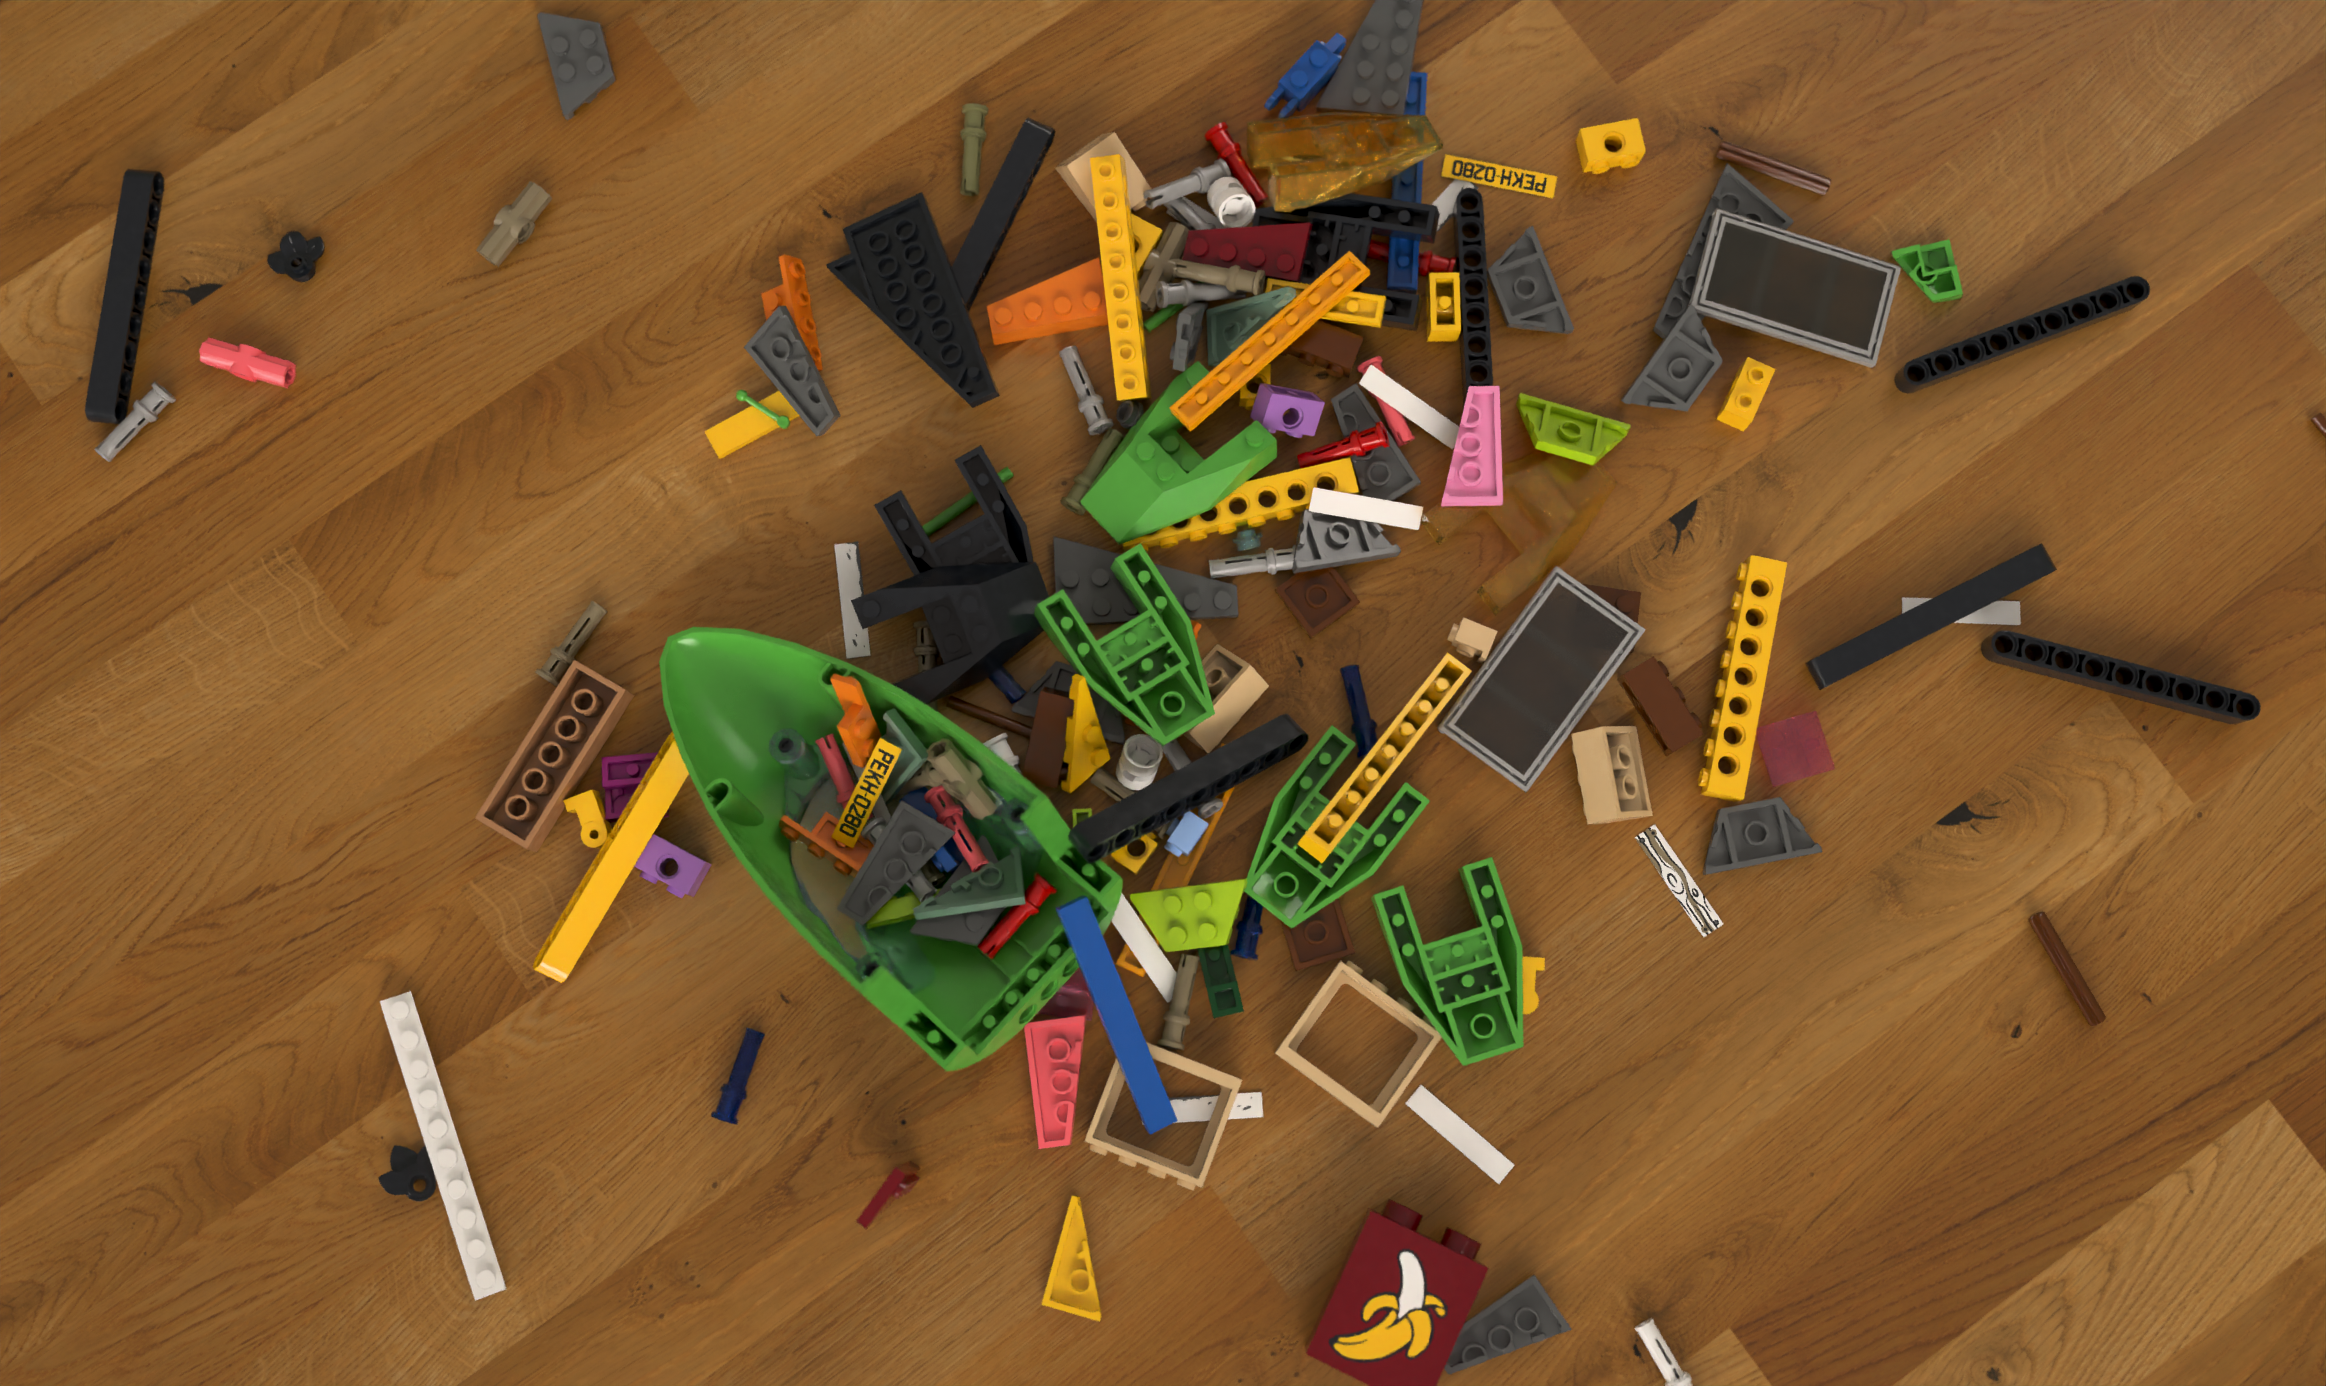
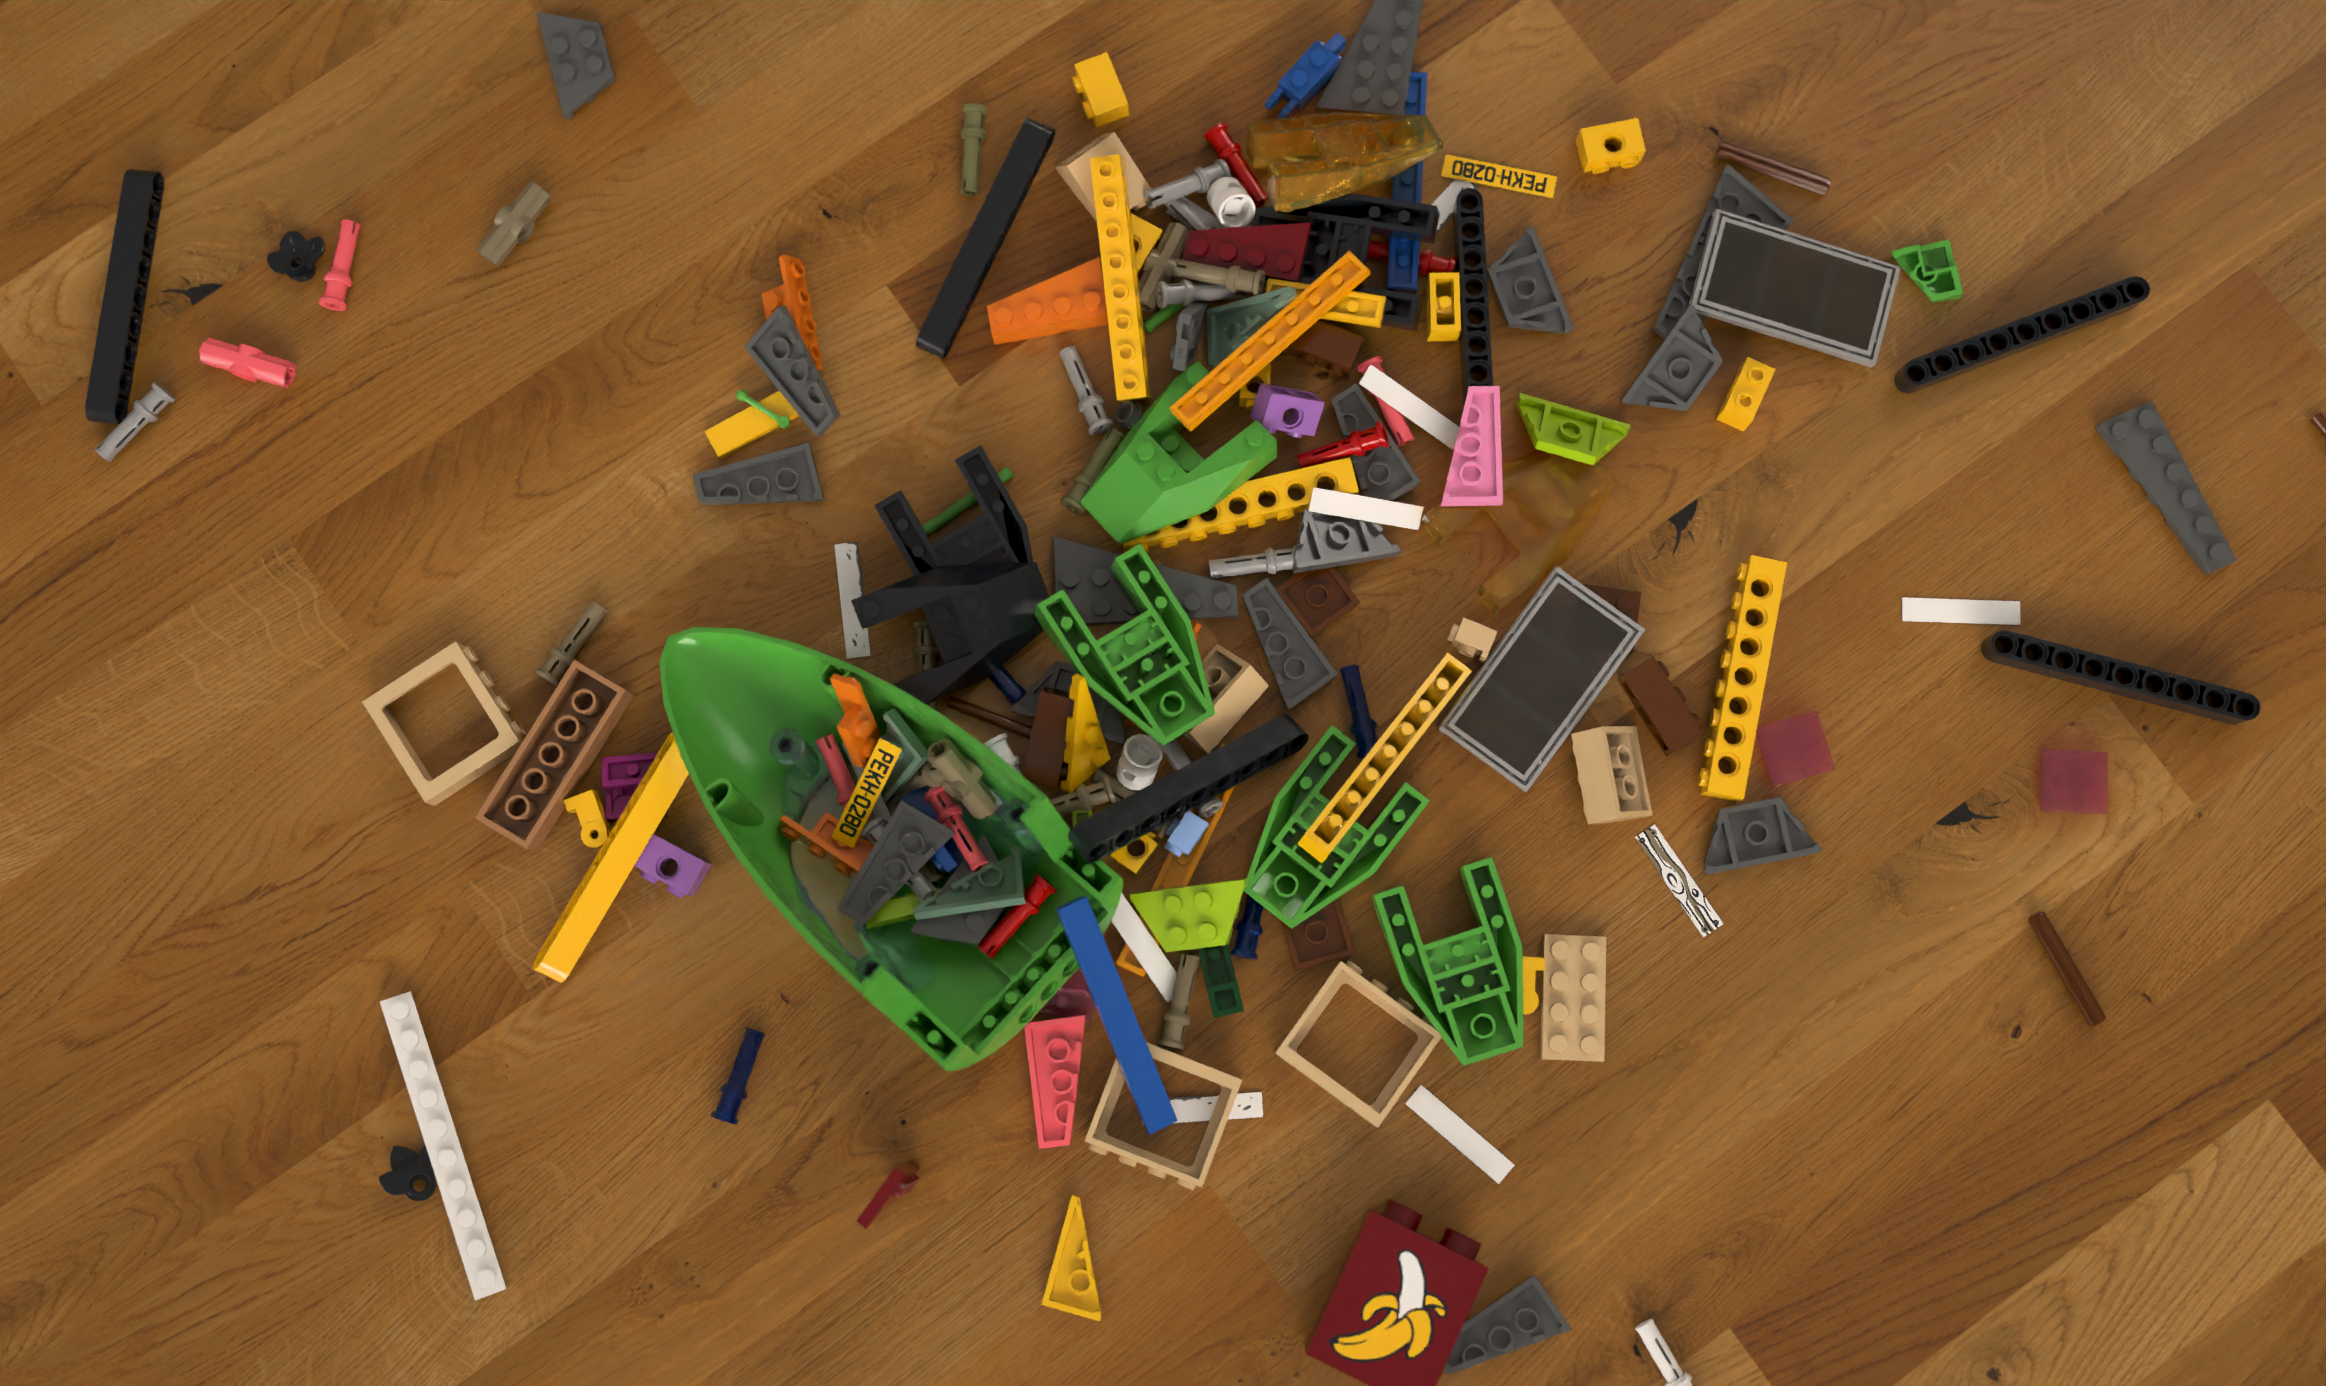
black wing [826,192,1000,408] -> none
clear light blue plate [1232,528,1263,551] -> none
black beam [1805,543,2057,690] -> none
none -> coral pin [318,220,361,311]
none -> tan piece [362,641,526,806]
none -> dark grey wing [693,443,825,506]
none -> dark tan pin [1050,776,1117,816]
none -> yellow brick [1072,52,1129,128]
none -> dark grey wing [1242,578,1338,711]
none -> tan plate [1540,934,1606,1062]
none -> clear pink slope [2041,749,2108,814]
none -> dark grey wing [2095,401,2237,575]

